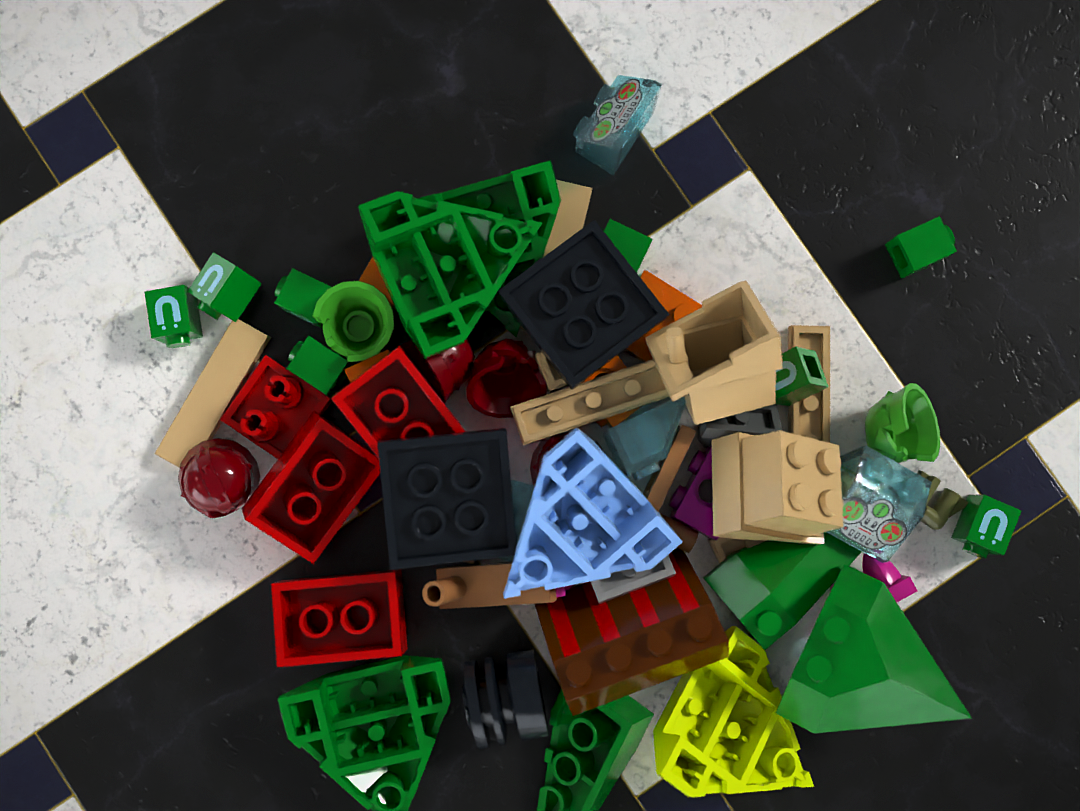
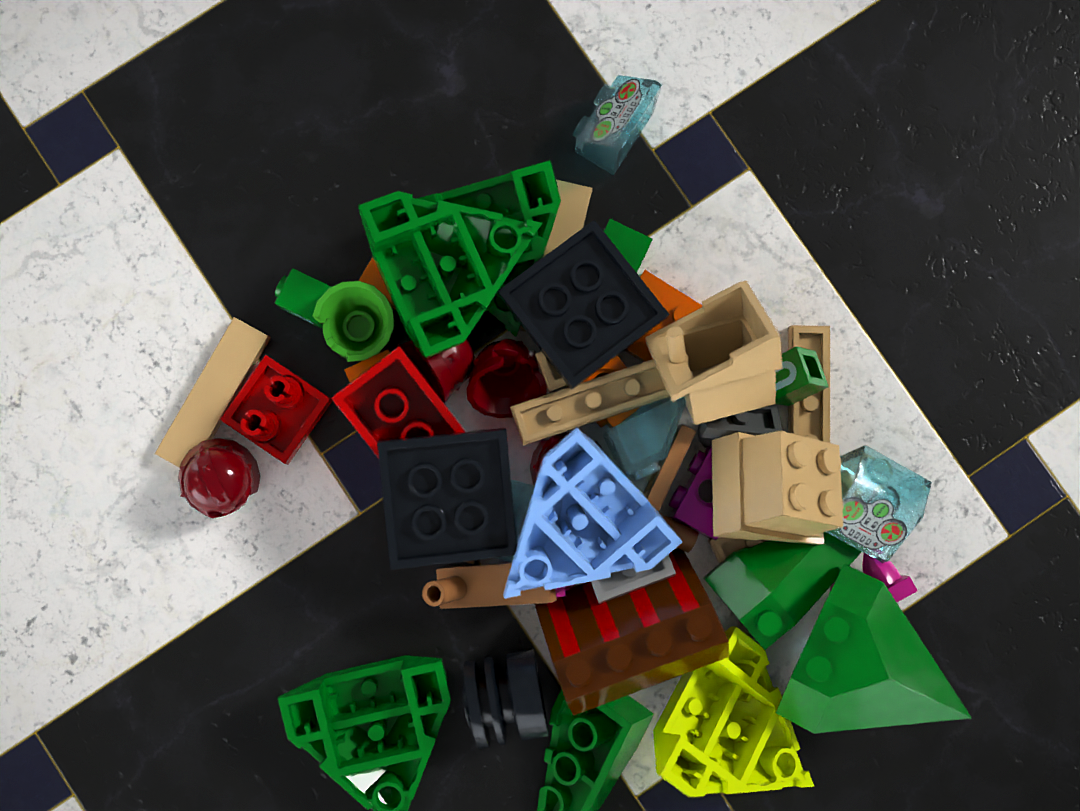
green brick [144,285,203,348] -> none
green brick [187,252,262,322] -> none
red brick [242,411,380,564] -> none
red brick [271,569,408,668] -> none
green brick [286,335,353,397] -> none
bright green helmet [864,383,940,465] -> none
green brick [885,216,957,279] -> none
olive piece [898,470,968,530] -> none
green brick [951,494,1022,559] -> none

